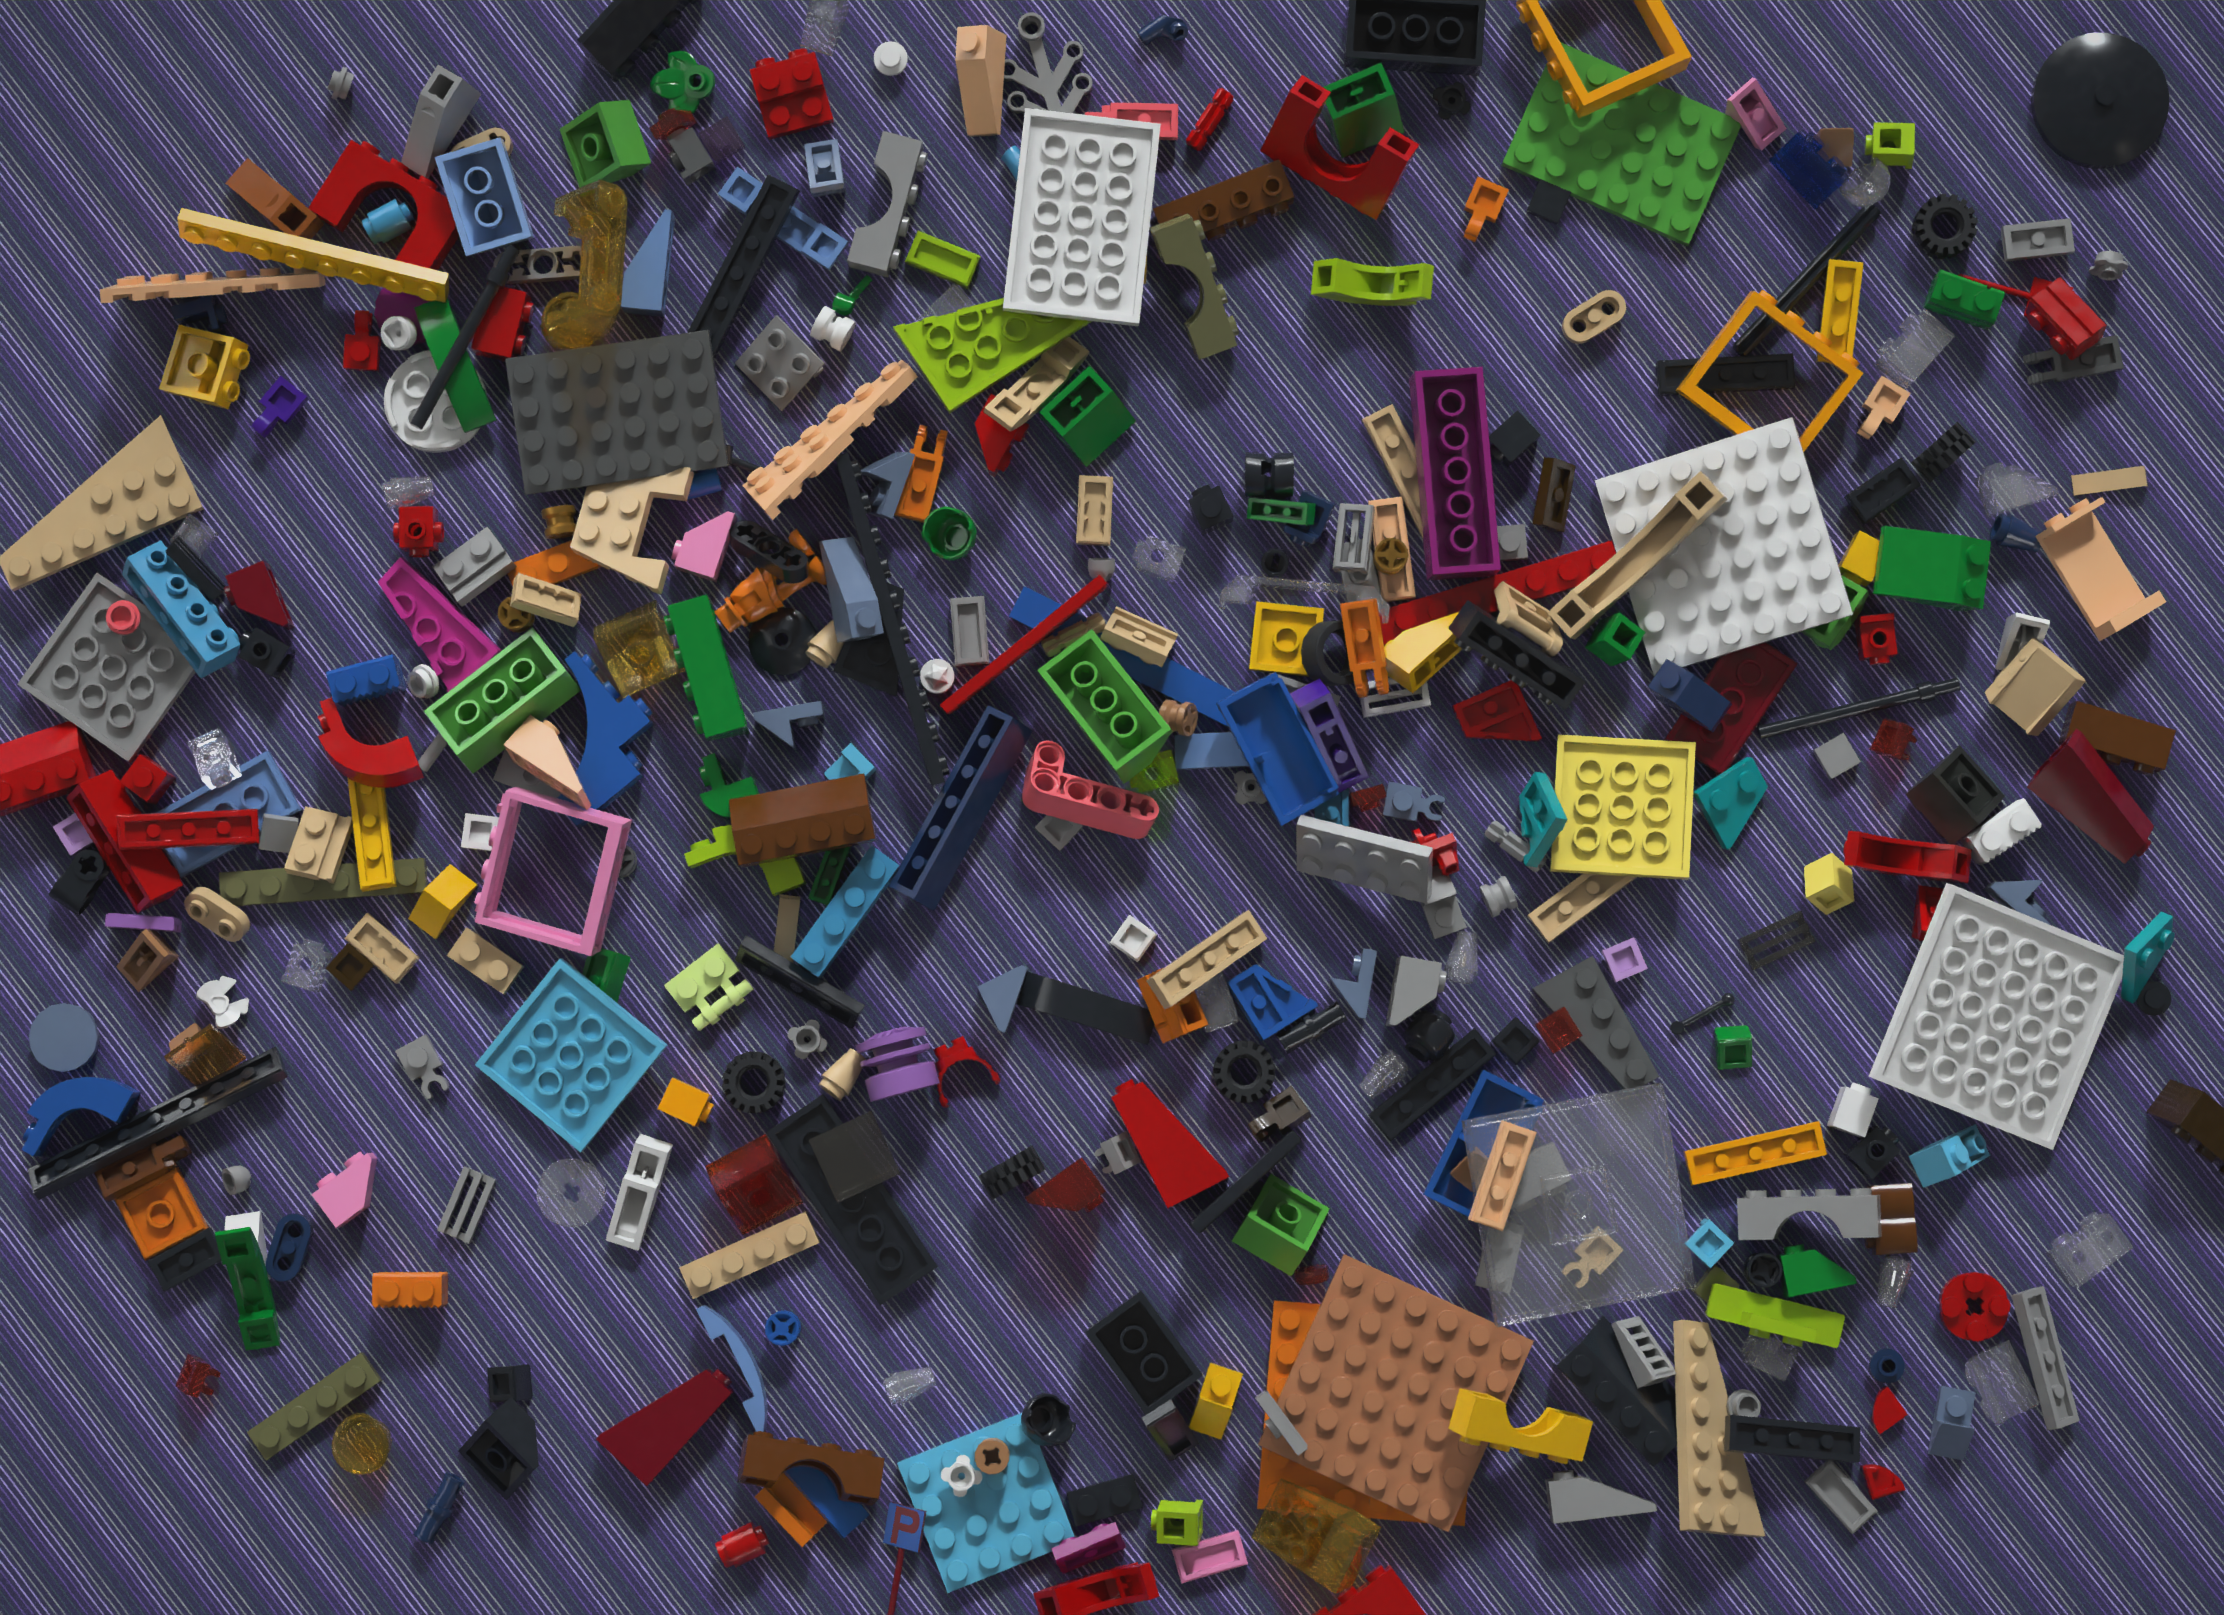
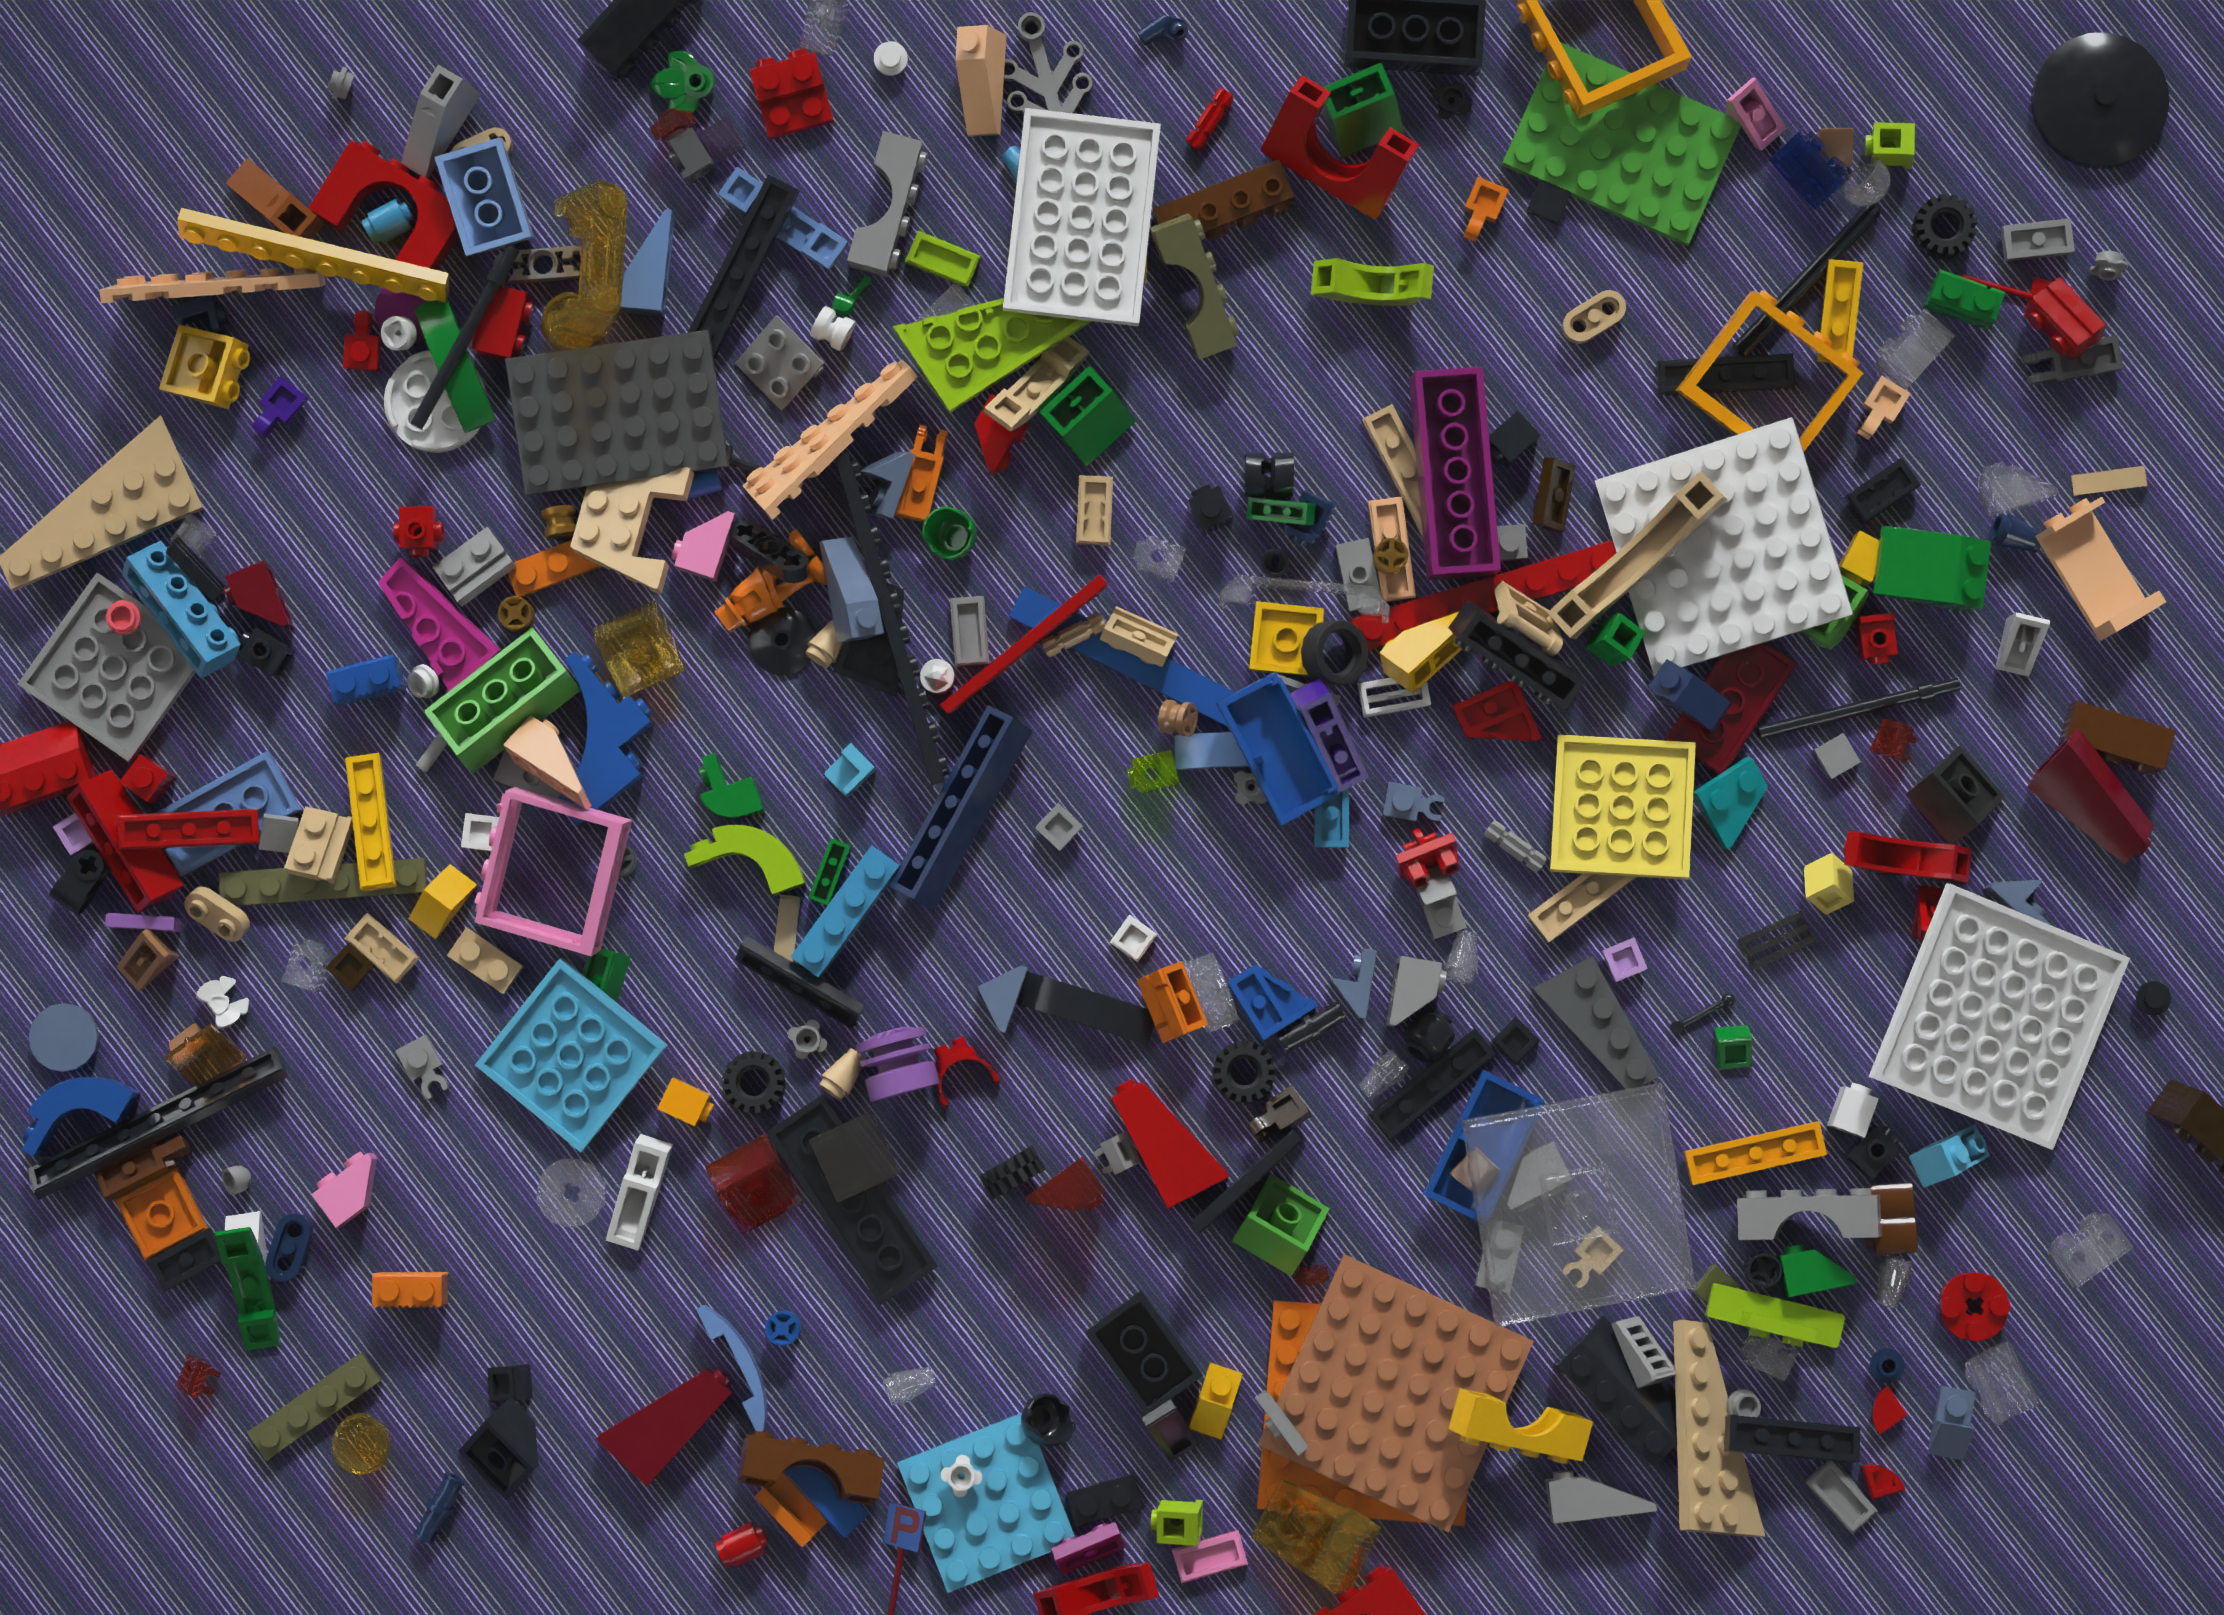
clear brick [187,728,242,790] -> none
red arch [318,697,424,788] -> none
clear cone [382,476,435,511] -> none
light grey tile [437,1166,497,1244] -> none
tan plate [510,573,582,627] -> none
bright green slope [560,100,651,192] -> none
green slope [664,594,750,741] -> none
yellowish green plate [664,943,754,1031] -> none
tan plate [679,1211,820,1299] -> none
reddish brown slope [729,773,877,868] -> none
sand blue slope [753,701,825,750] -> none
sand blue slope [804,139,846,197] -> none
medium nougat wheel [975,1438,1010,1474] -> none
coral beam [1022,740,1159,839] -> none
bright green slope [1037,629,1172,784] -> none
coral hinge [1085,102,1178,140] -> none
light grey hinge [1088,558,1115,581] -> none
tan plate [1146,910,1267,1009] -> none
light grey plate [1296,815,1433,904] -> none
light grey tile [1333,503,1375,574] -> none
orange hinge [1340,598,1389,698] -> none
clear red plate [1349,784,1387,812] -> none
light nougat tile [1468,1120,1537,1231] -> none
light grey wheel [1479,876,1518,918] -> none
teal wing [1519,772,1568,868] -> none
clear red tile [1534,1006,1583,1054] -> none
medium azure panel [1684,1218,1734,1268] -> none
black tyre [1911,422,1976,483] -> none
white brick [1960,798,2041,865] -> none
tan slope [1985,638,2086,736] -> none
light grey plate [2011,1286,2080,1430] -> none
teal wing [2121,912,2175,1003] -> none

